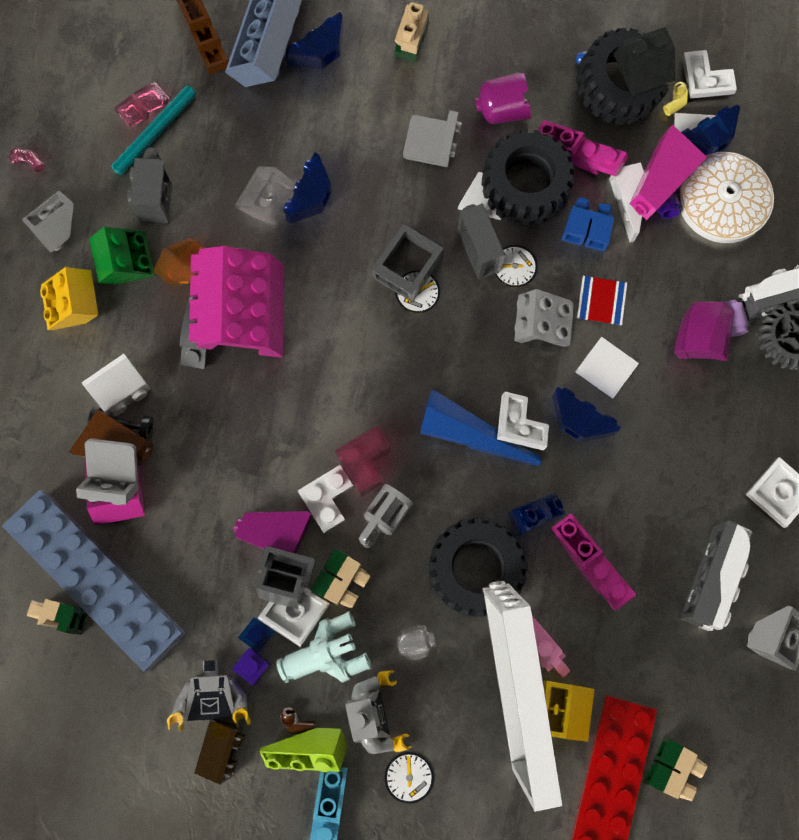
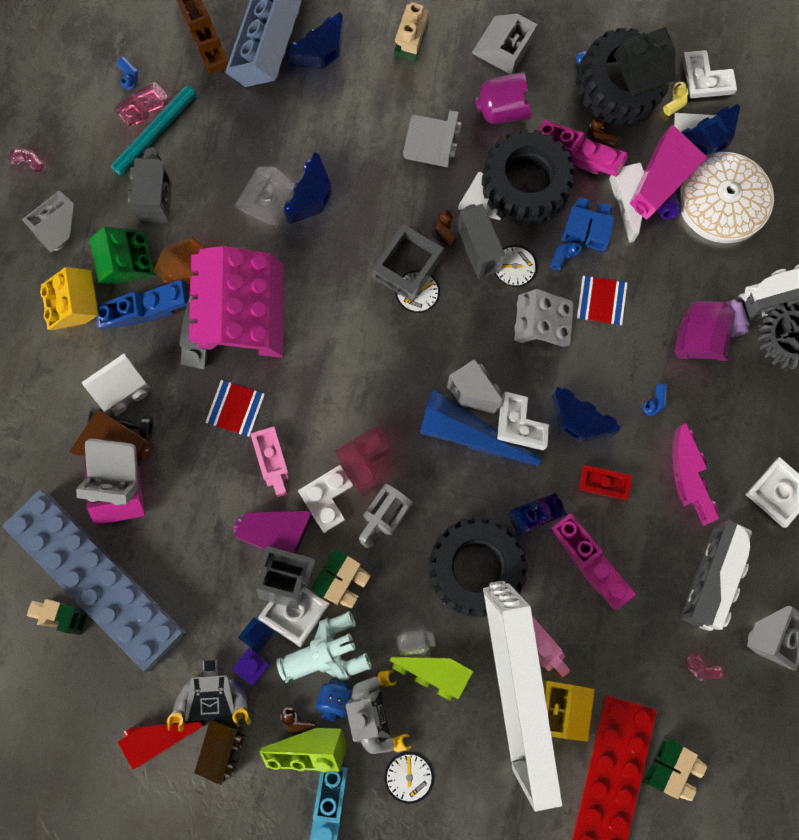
white sticker [575,337,639,399] -> none
none -> blue slope [96,280,189,329]
none -> blue arm [117,56,138,90]
none -> red slope [117,720,206,770]
none -> sticker [205,380,265,437]
none -> bright pink hinge [250,426,289,497]
none -> blue head [315,680,352,722]
none -> lime slope [390,657,473,701]
none -> reddish brown arm [435,210,458,247]
none -> light grey slope [447,359,503,414]
none -> light grey slope [472,14,538,74]
none -> blue arm [550,241,582,270]
none -> red plate [578,465,633,501]
none -> reddish brown arm [589,118,619,148]
none -> blue arm [642,384,668,416]
none -> dark pink slope [672,423,719,526]
none -> clear pink arm [686,653,723,680]

